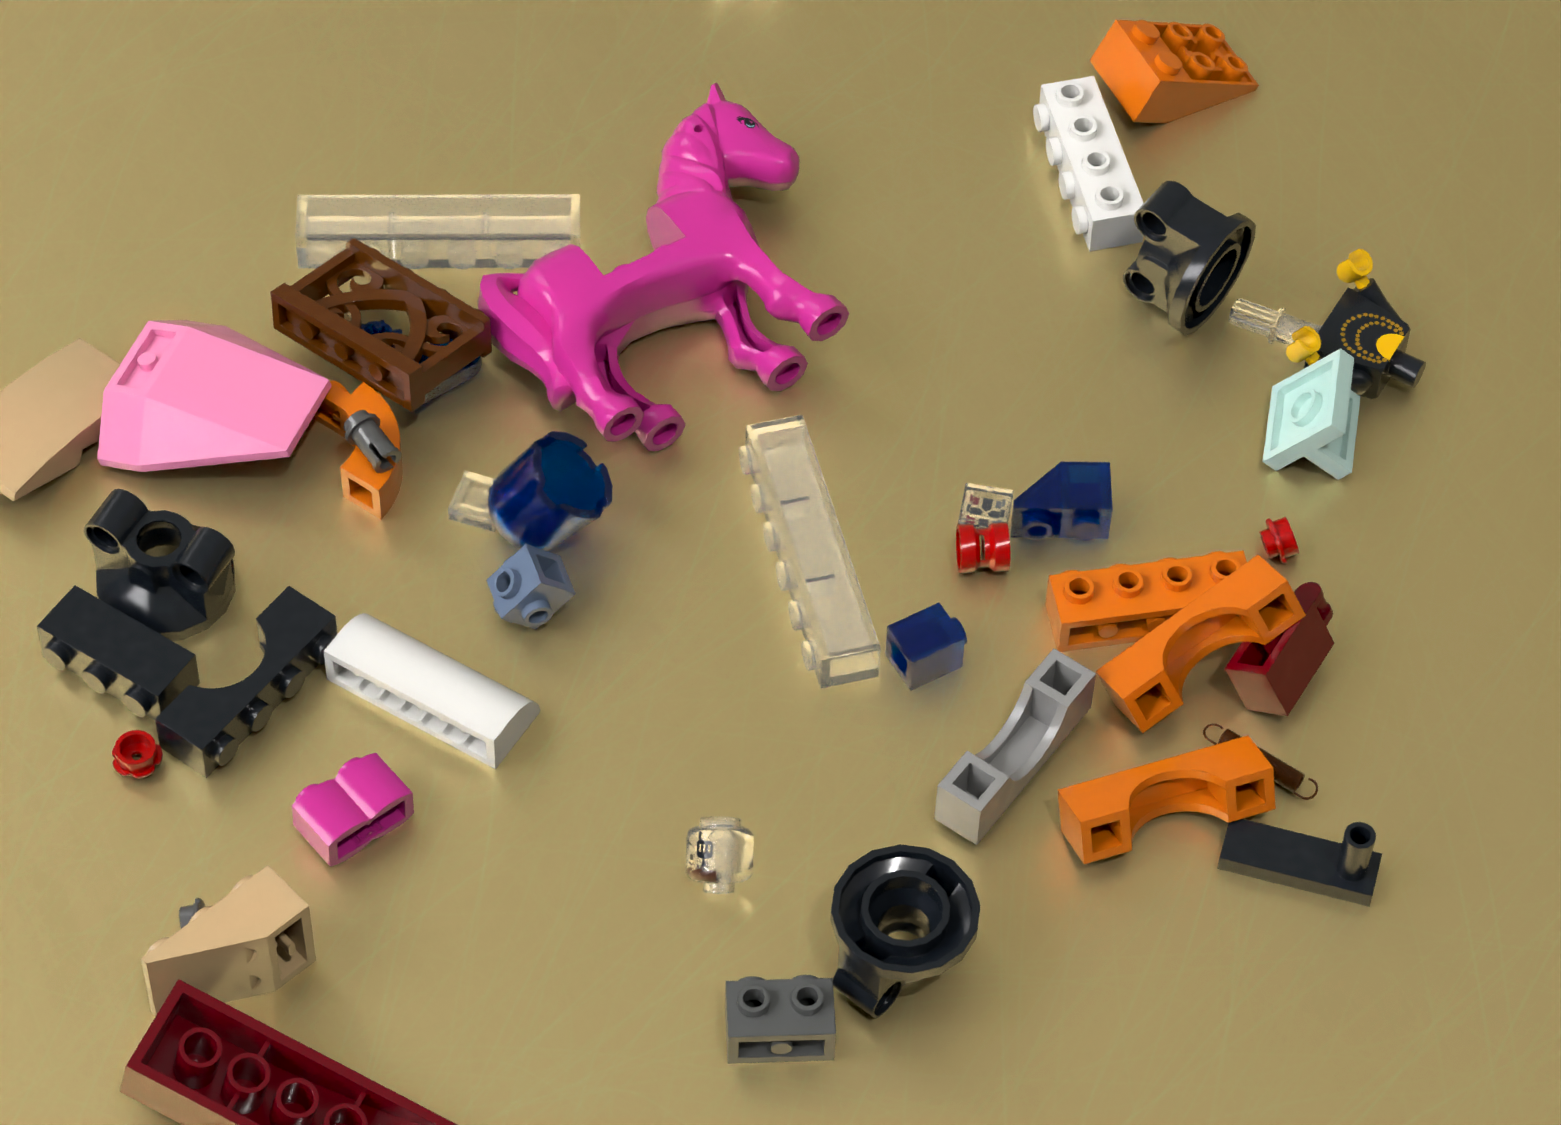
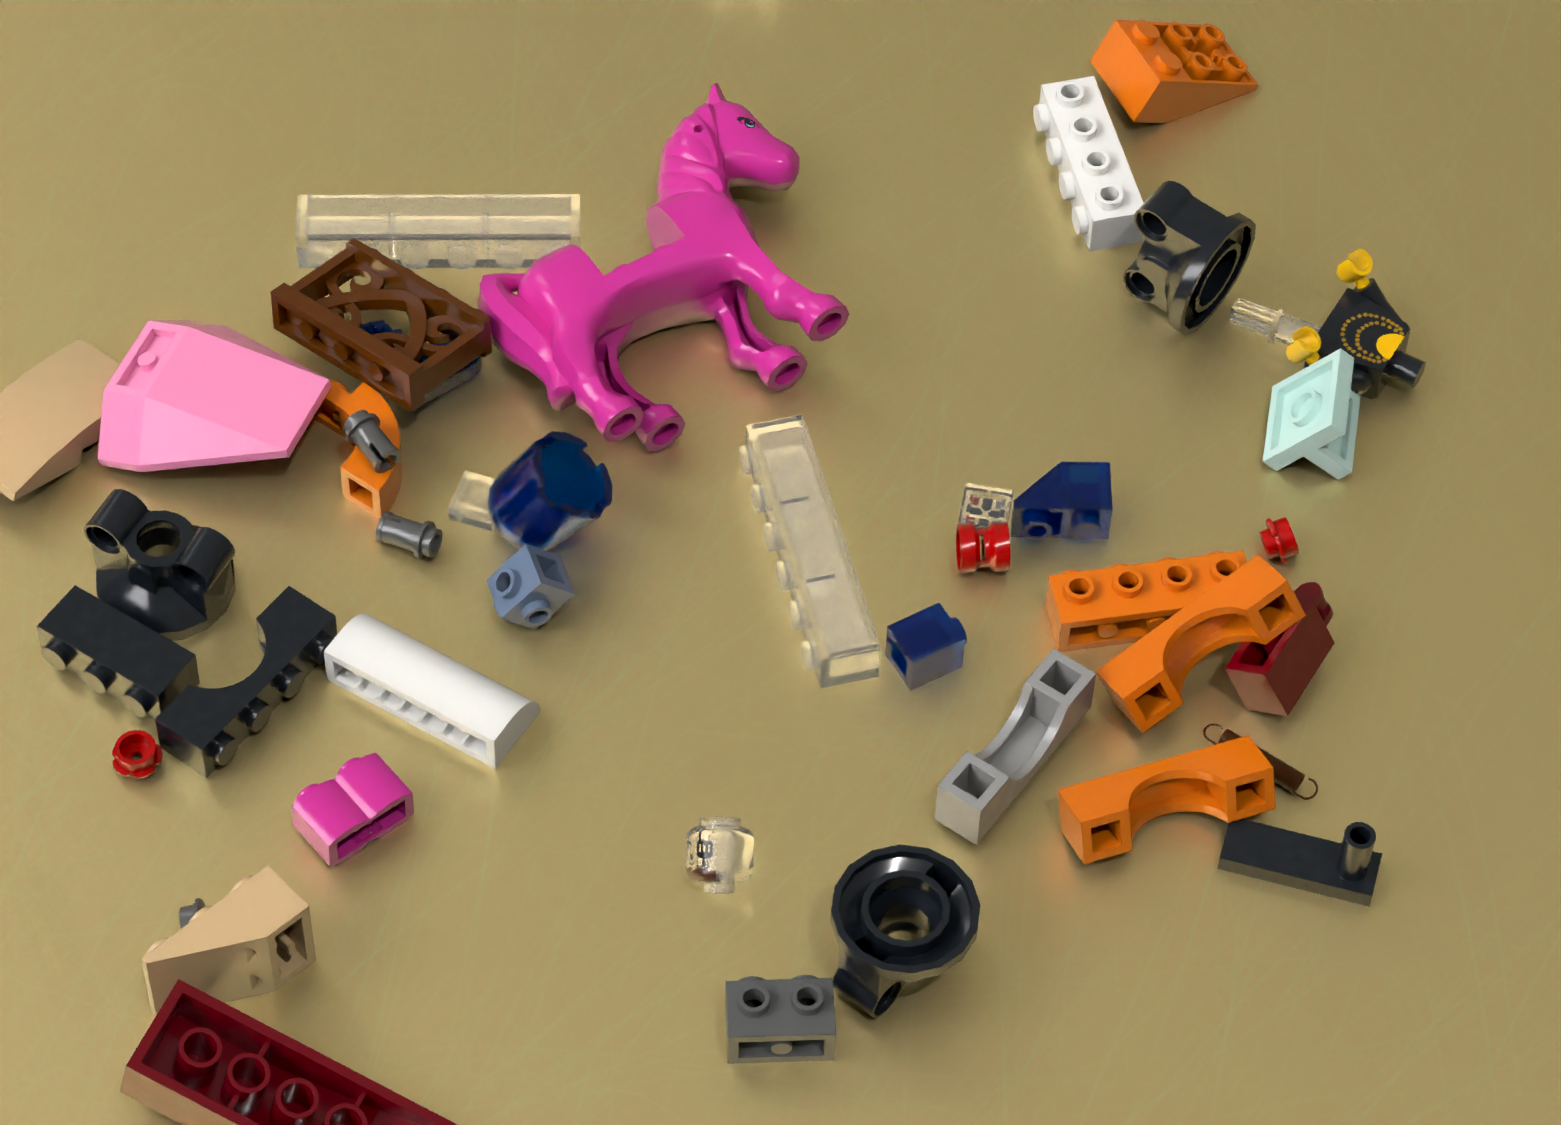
none -> dark grey pin [375,511,443,559]

